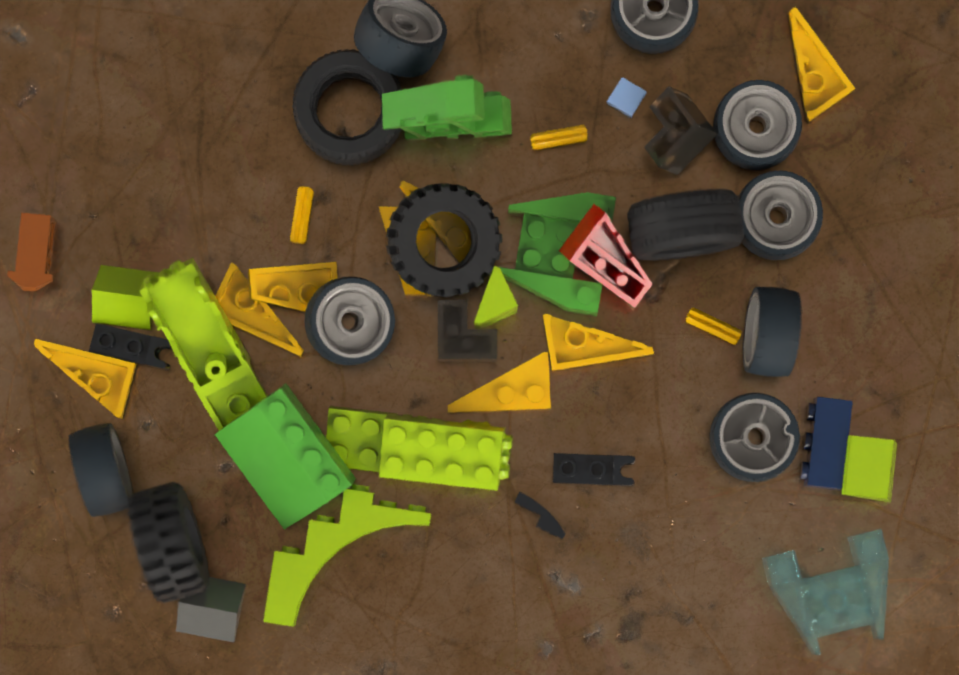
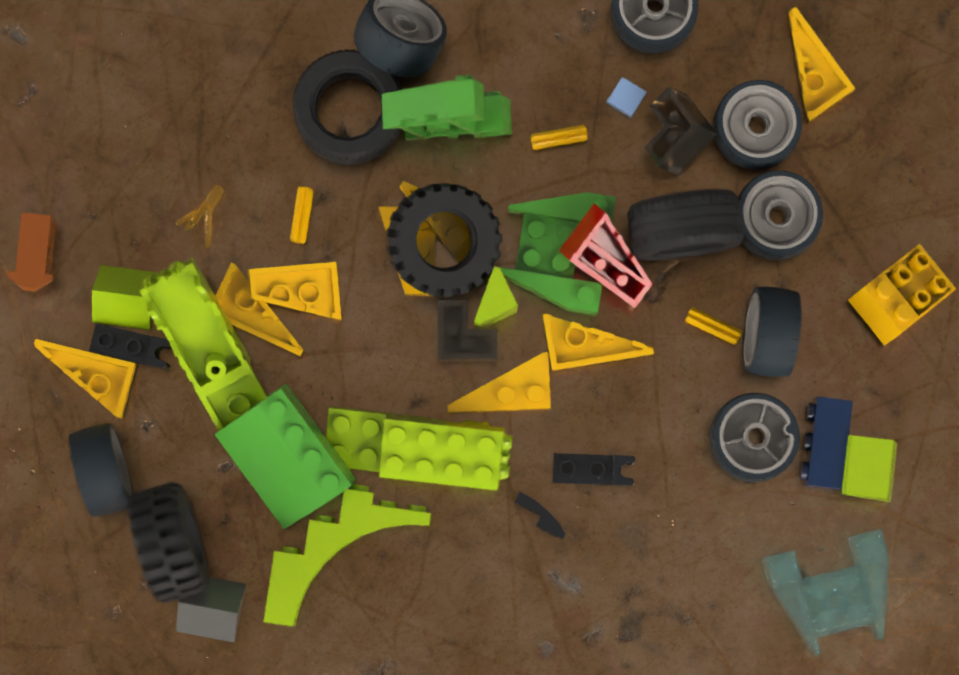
light grey wheel [304,277,395,365] -> none
none -> clear yellow plant [176,185,225,248]
none -> yellow slope [848,244,956,346]

